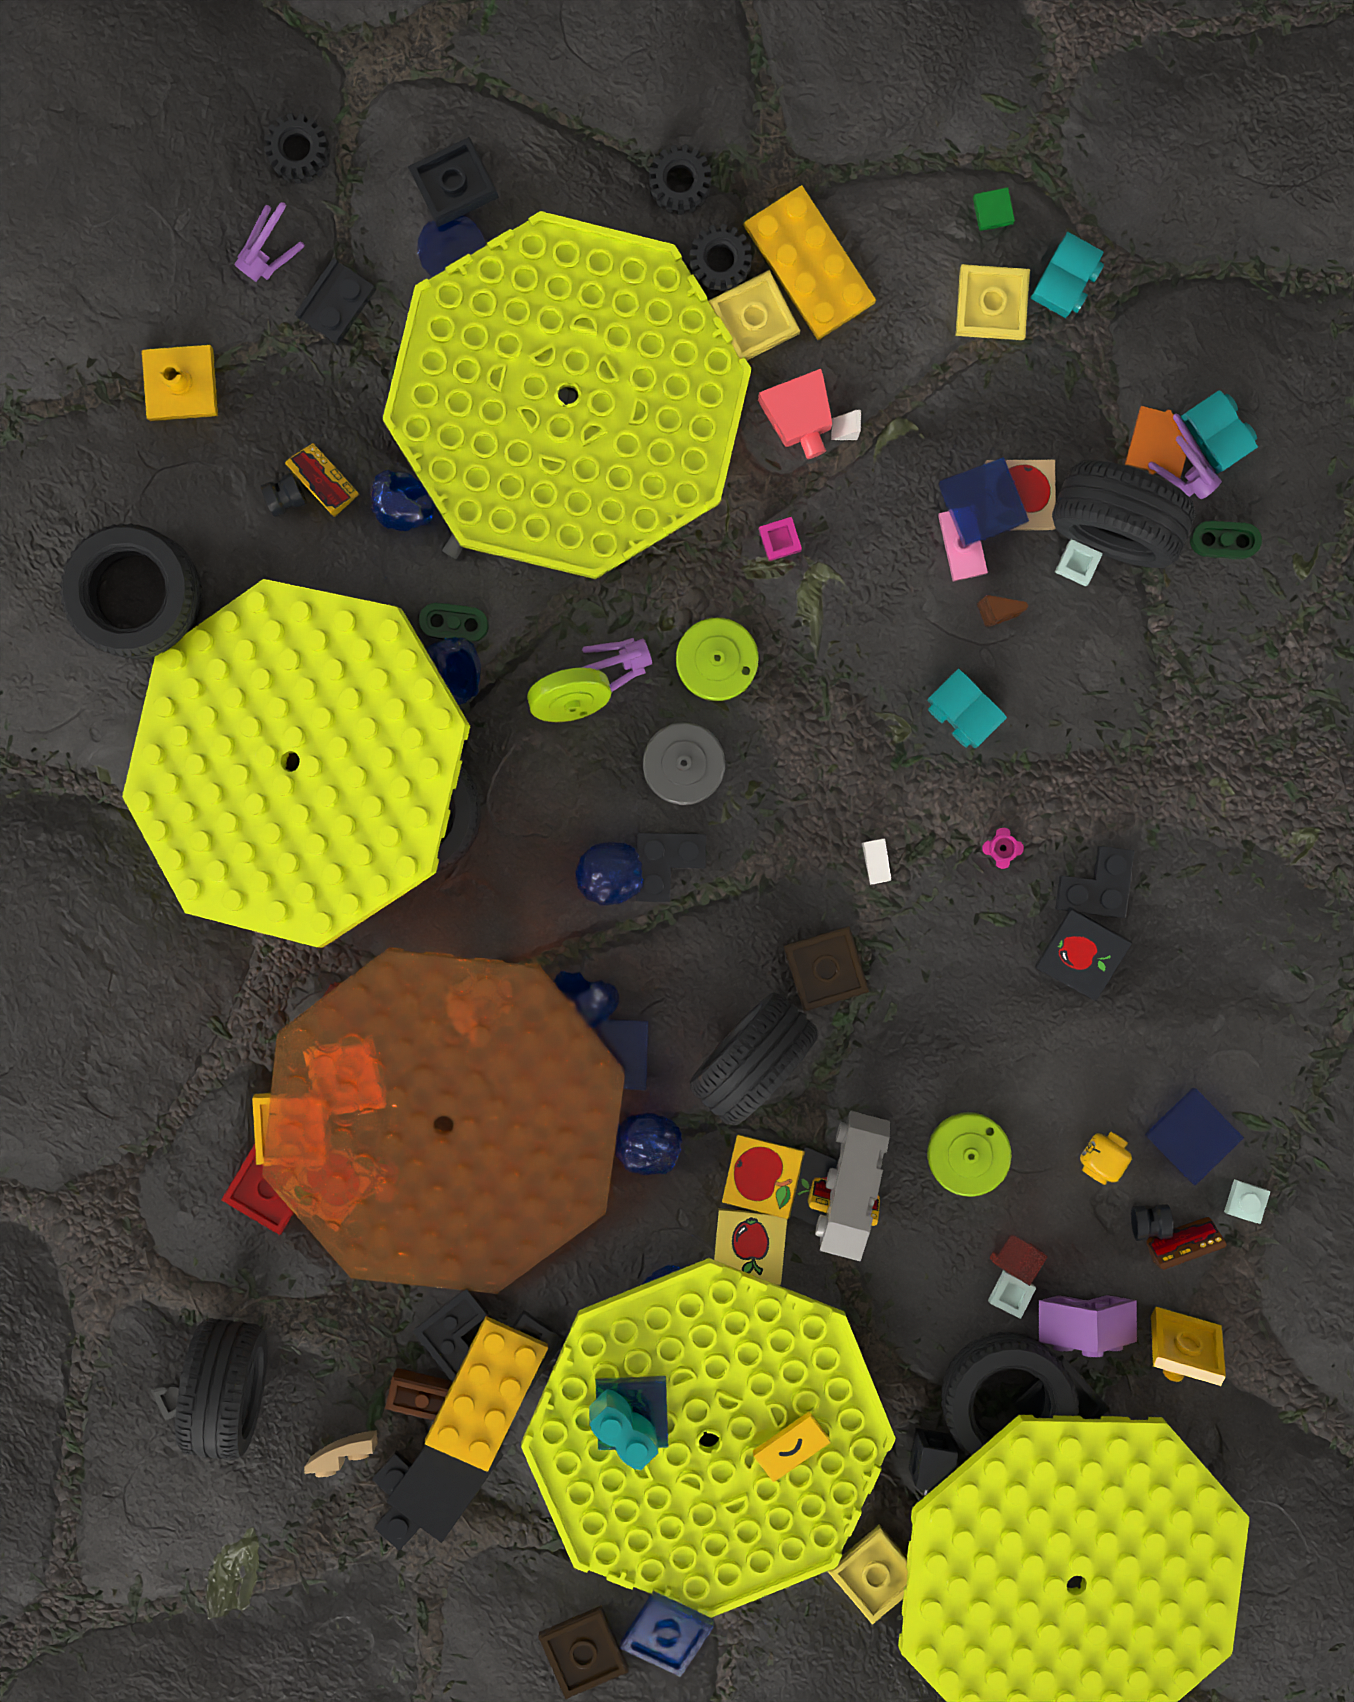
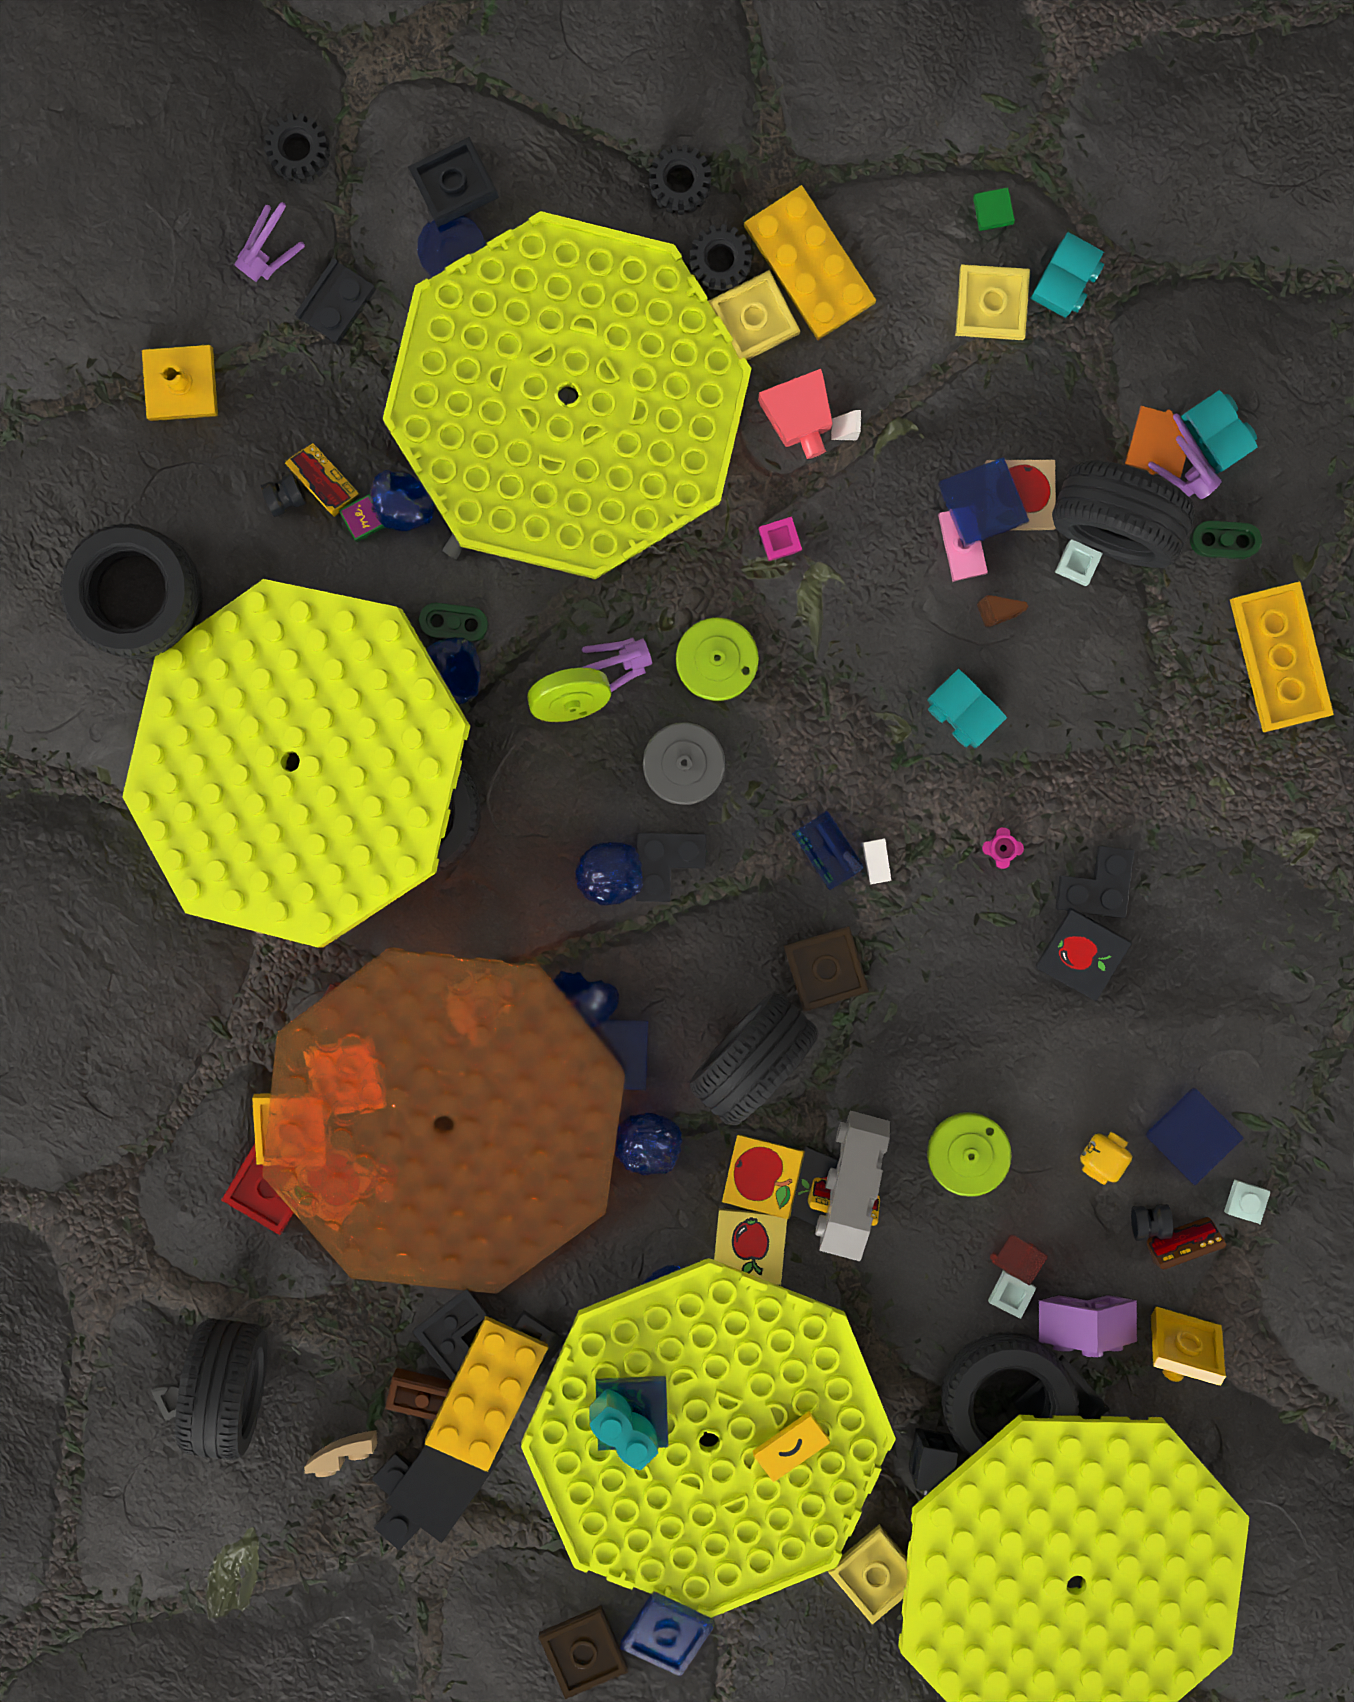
none -> magenta tile [339,494,386,542]
none -> clear blue slope [792,811,864,890]
none -> yellow plate [1230,581,1334,732]

